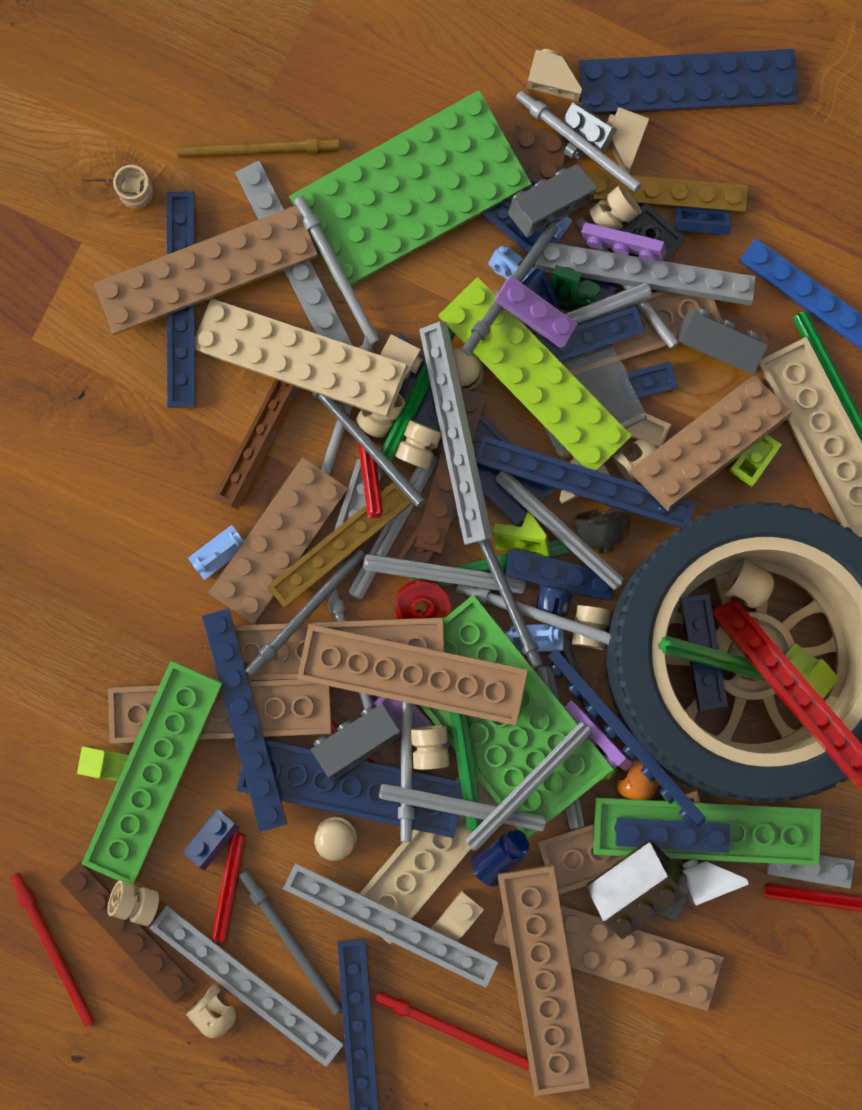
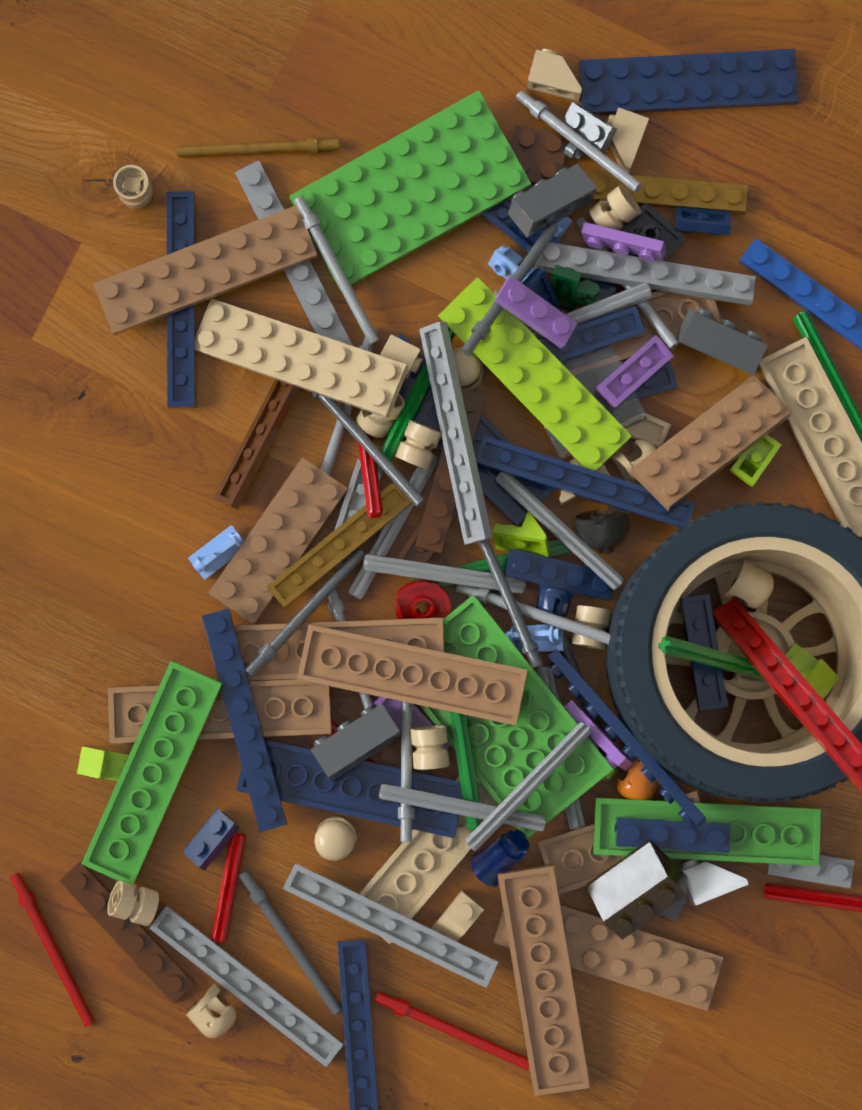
none -> medium lavender plate [596,335,674,409]

